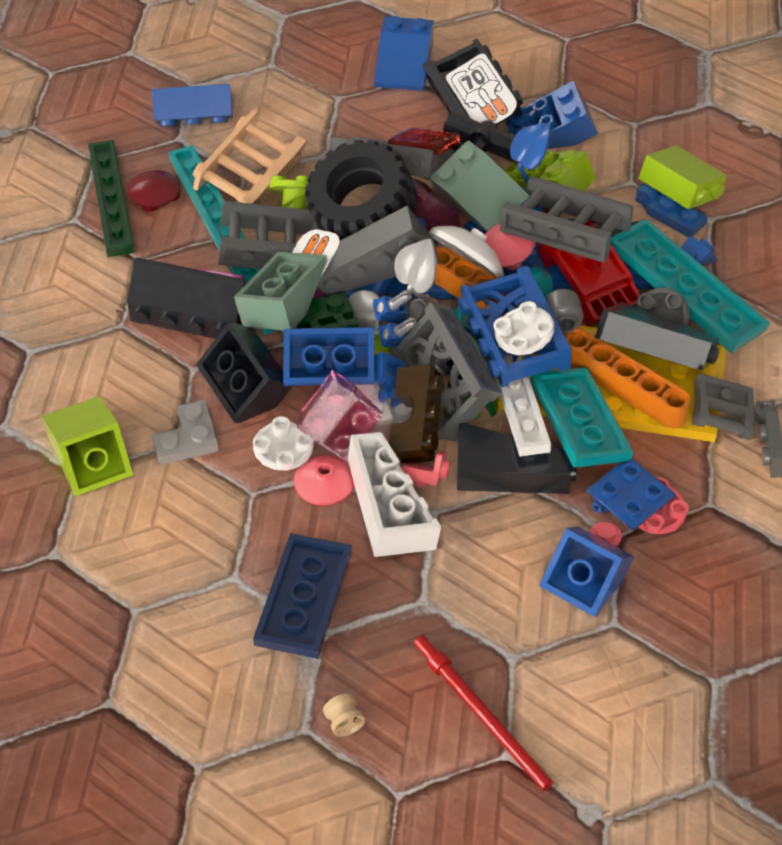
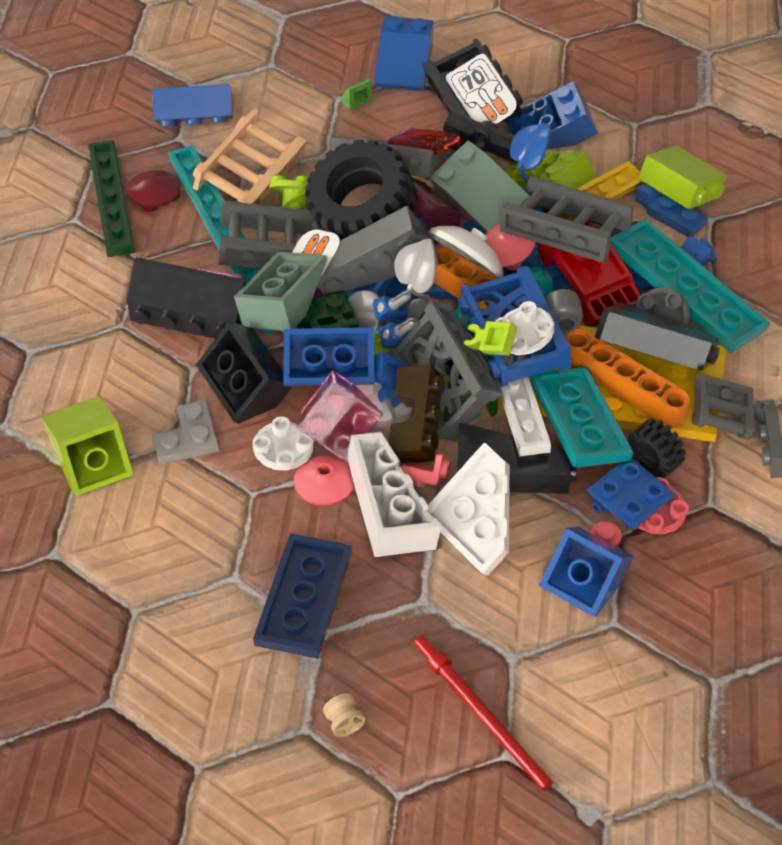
none -> bright green slope [341,79,371,110]
none -> white plate [428,443,510,576]
none -> lime plate [463,321,518,356]
none -> yellow plate [563,161,644,221]
none -> black tyre [627,418,686,478]

